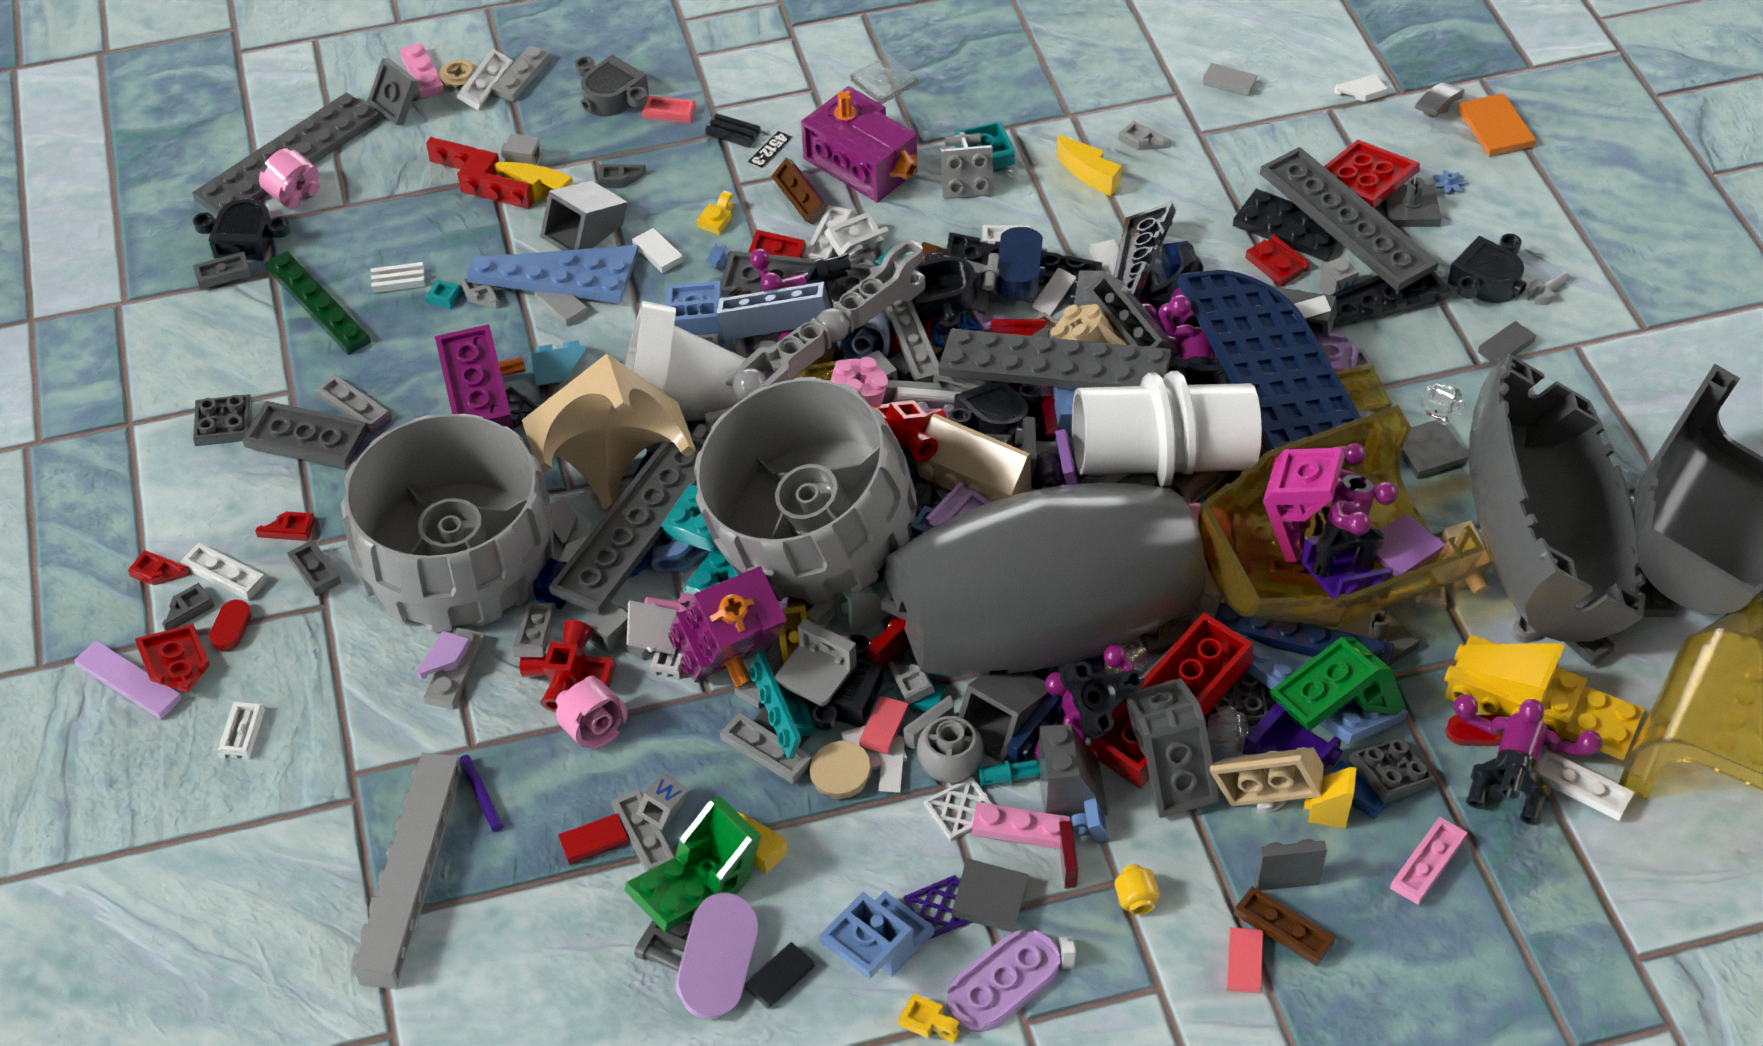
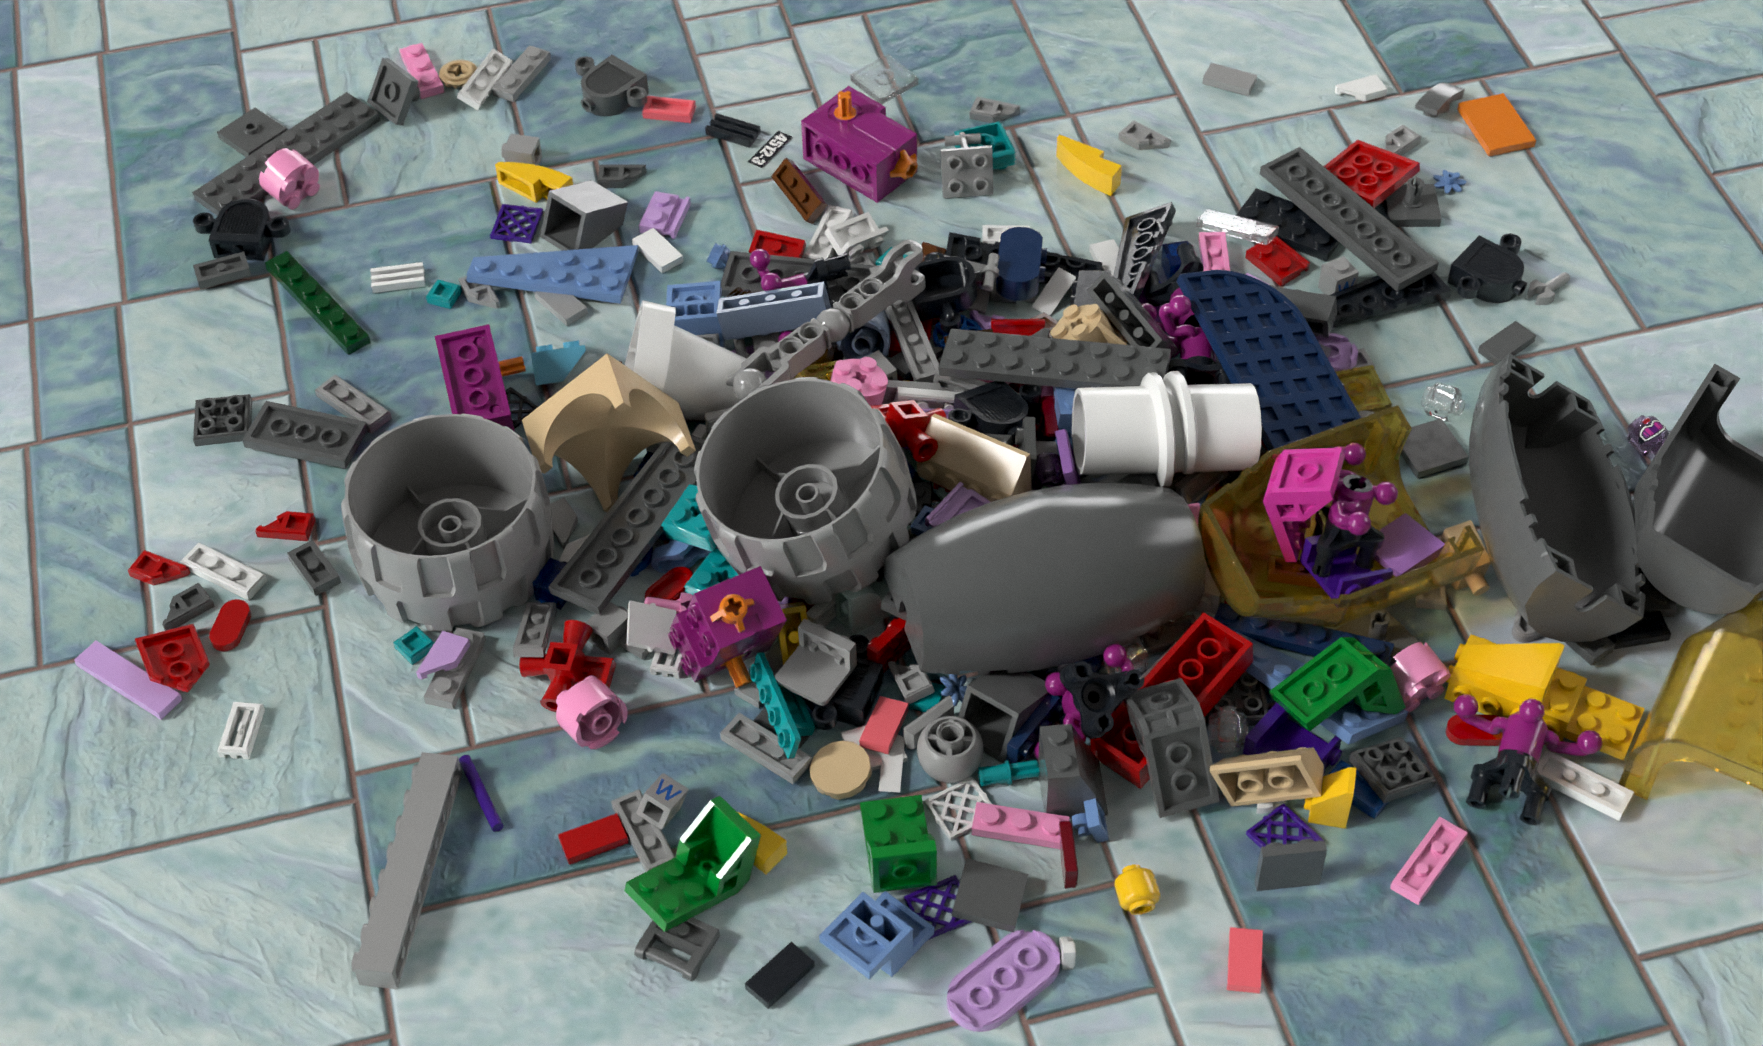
red bracket [426,137,533,209] -> none
lavender tile [676,893,758,1019] -> none
yellow plate [696,190,735,235] -> none
yellow plate [898,993,960,1043] -> none
reddish brown plate [1234,886,1336,966] -> none
white sticker [1294,295,1331,318] -> none
none -> dark grey plate [217,107,287,157]
none -> teal tile [393,626,435,665]
none -> dark purple window [490,204,543,243]
none -> lavender plate [639,191,691,239]
none -> red tile [644,567,693,601]
none -> green bracket [860,795,937,893]
none -> medium blue plant [940,674,967,706]
none -> light grey tile [969,97,1020,123]
none -> clear tile [1196,209,1279,245]
none -> bright pink plate [1198,232,1230,271]
none -> dark purple window [1246,803,1324,848]
none -> light grey tile [1385,125,1421,156]
none -> bright pink brick [1386,642,1451,713]
none -> black tile [1607,611,1671,649]
none -> clear purple head [1627,415,1670,457]

